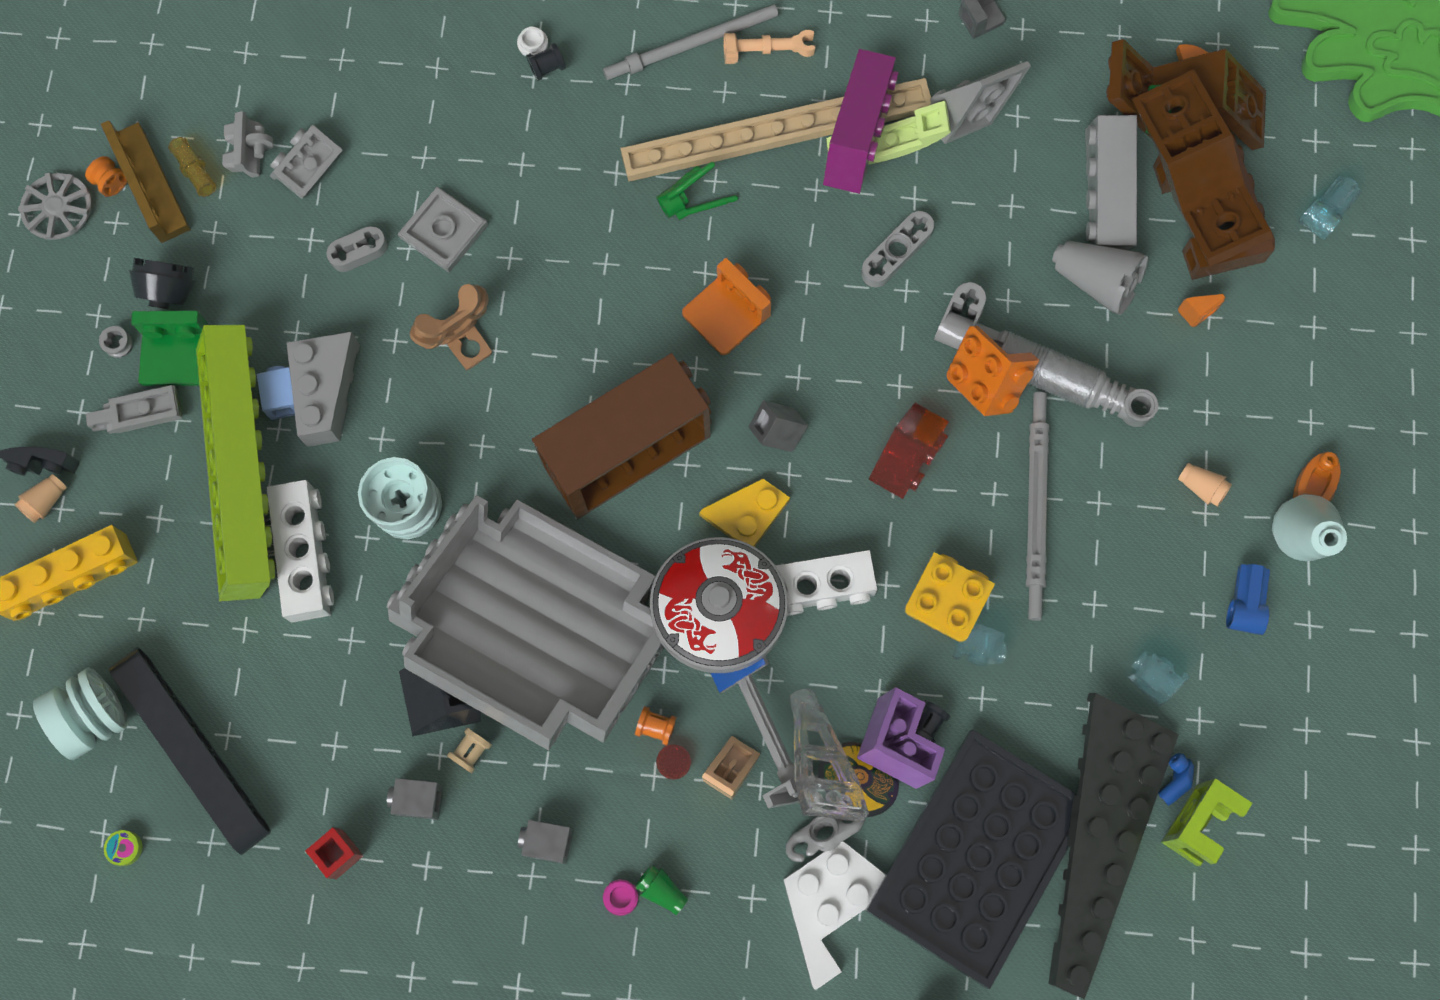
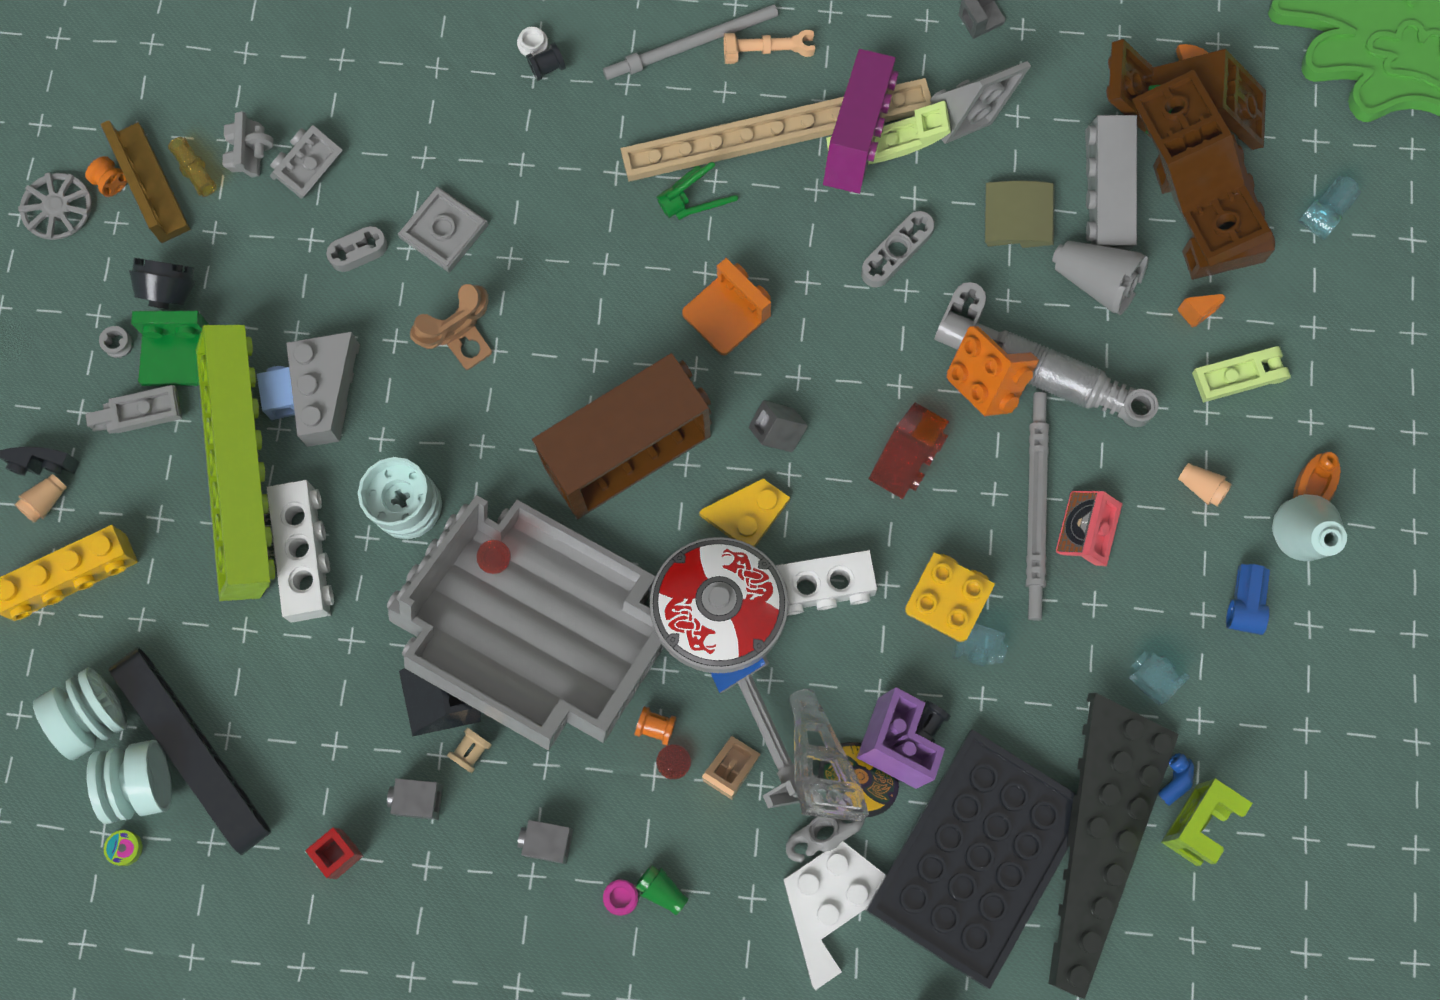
none -> light aqua wheel [87,740,172,824]
none -> clear red plate [477,540,511,574]
none -> olive slope [985,181,1054,248]
none -> panel [1056,491,1122,566]
none -> yellowish green plate [1192,346,1291,403]

